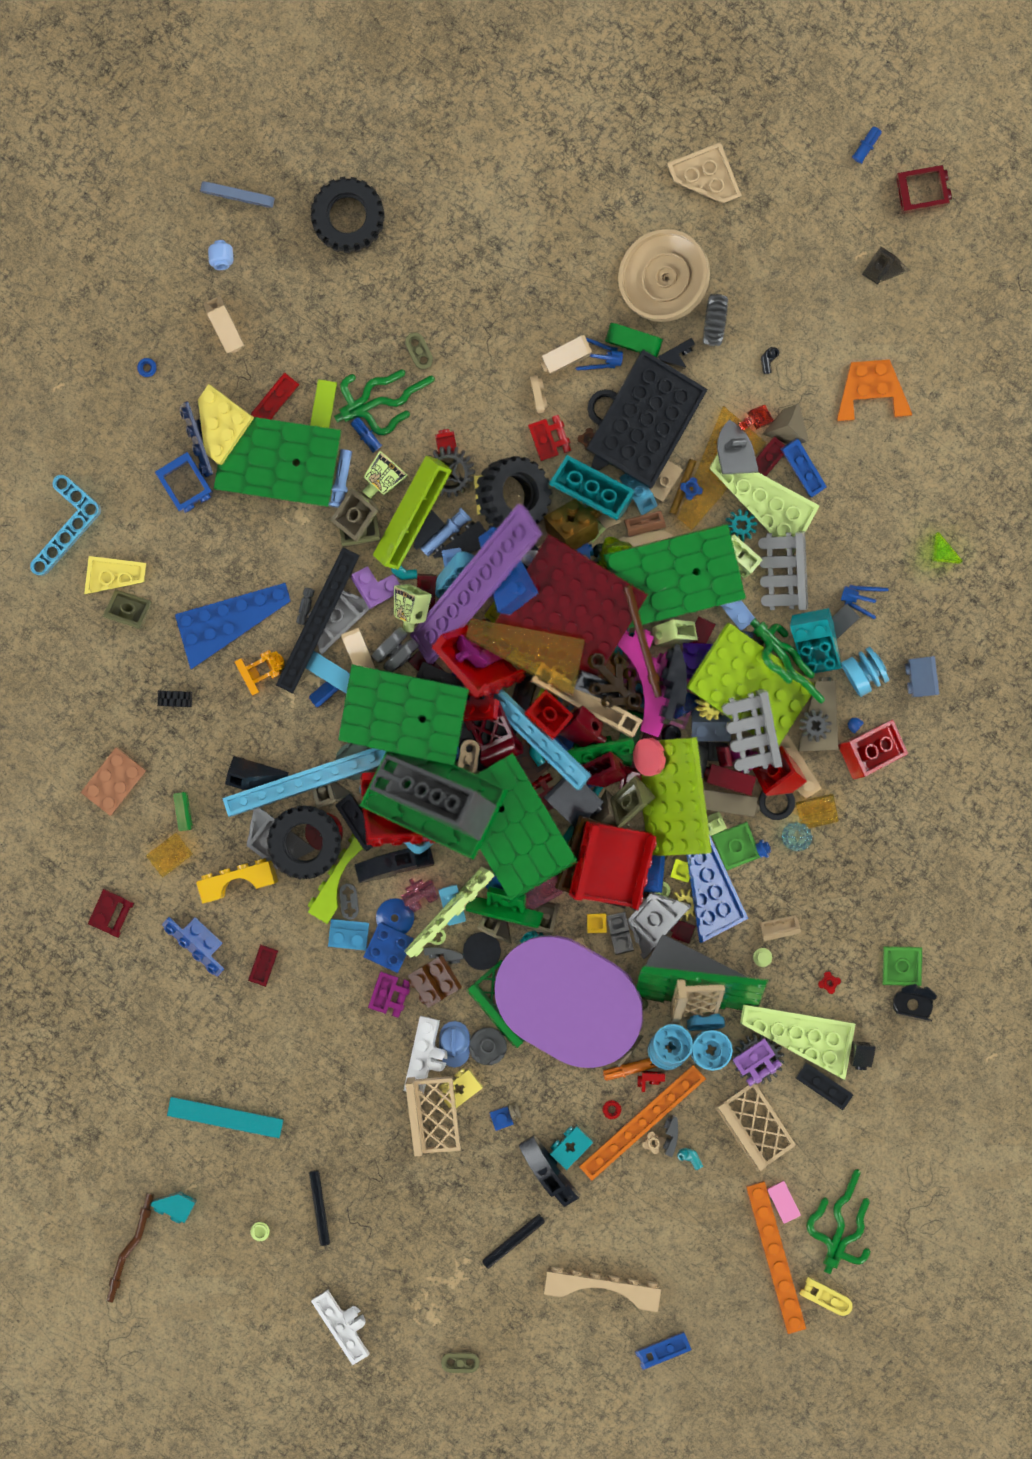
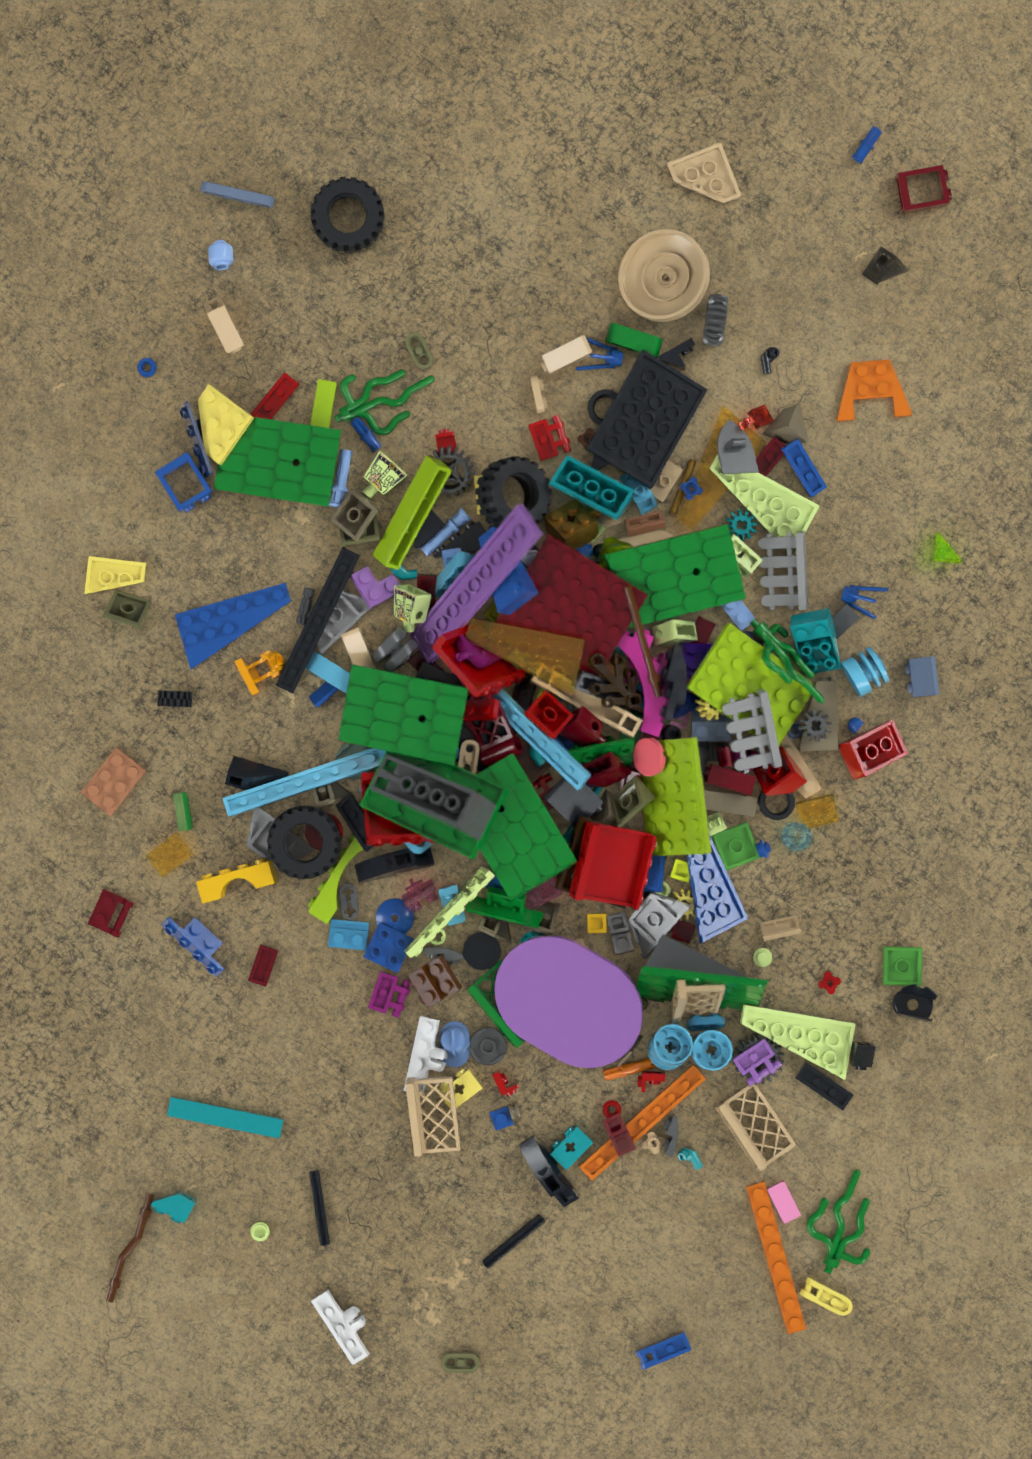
medium azure beam [30,475,101,576] -> none
tan arch [544,1266,661,1312] -> none
none -> red bracket [492,1070,519,1096]
none -> dark red slope [602,1113,636,1157]
none -> sand blue plate [787,721,803,740]

